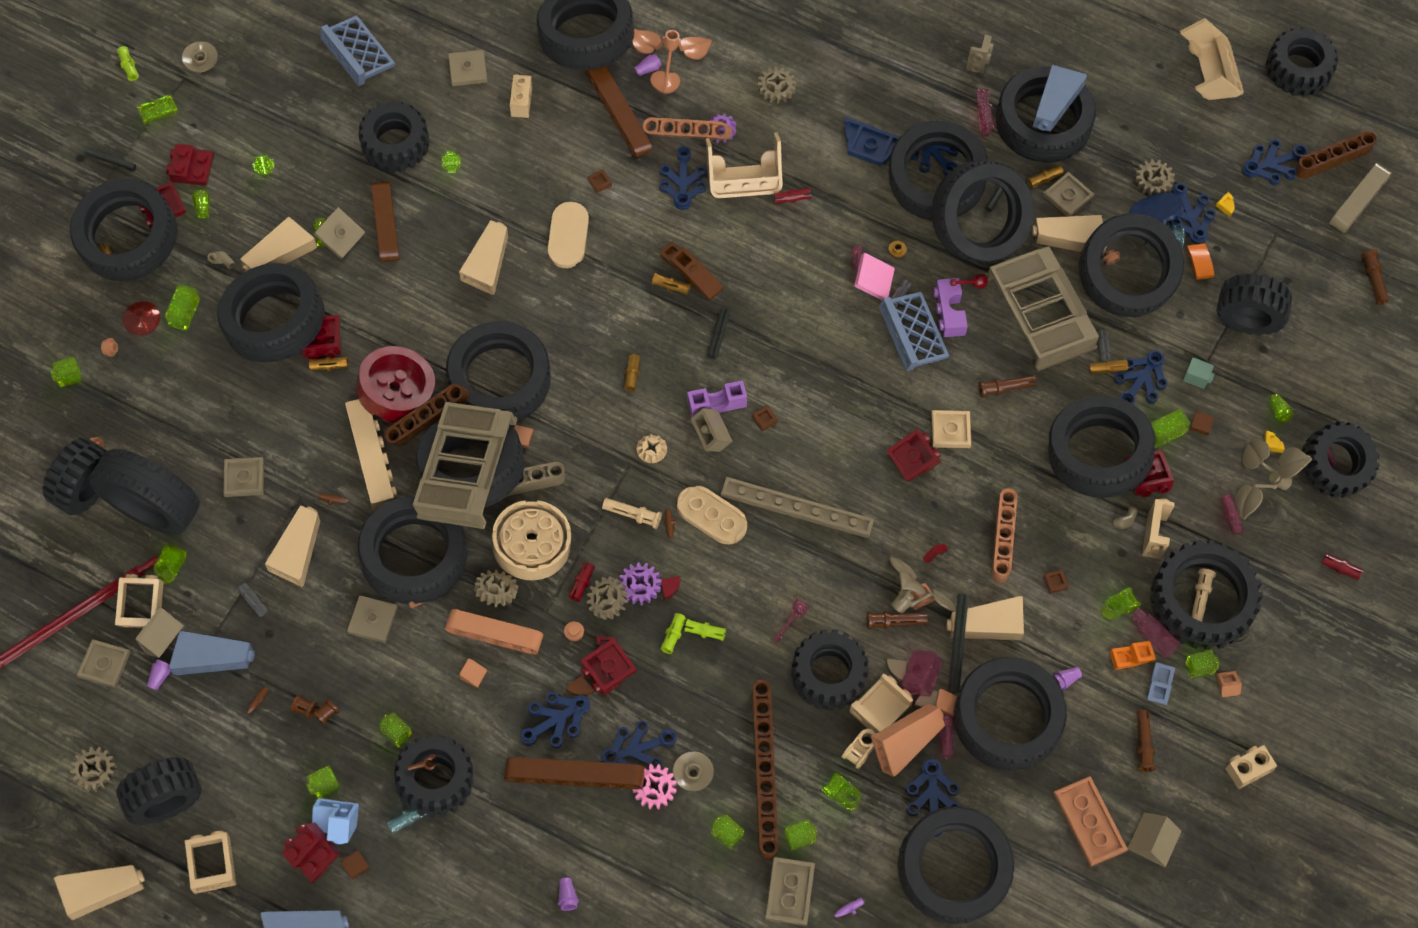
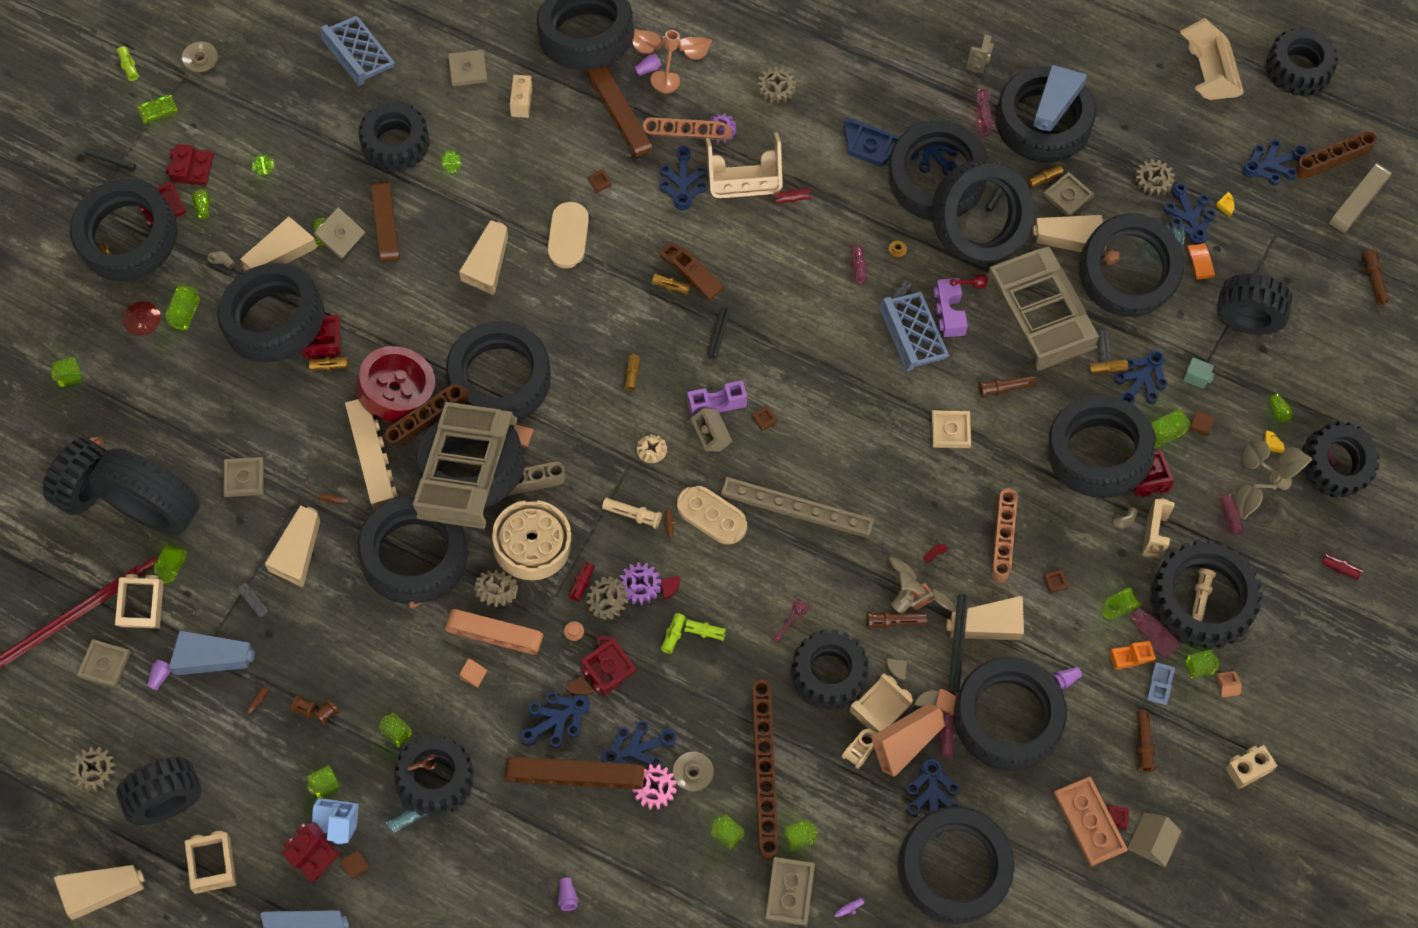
nougat plate [101,338,118,357] -> none
dark tan slope [135,607,183,658] -> none
dark tan plate [347,596,398,643] -> none
clear neon green piece [822,773,861,810] -> none
bright pink tile [854,253,895,300] -> none
dark red plate [886,429,941,482] -> none
clear pink brick [902,650,943,697] -> none
dark blue tile [1129,193,1184,225] -> none
none -> dark red tile [1108,805,1129,830]

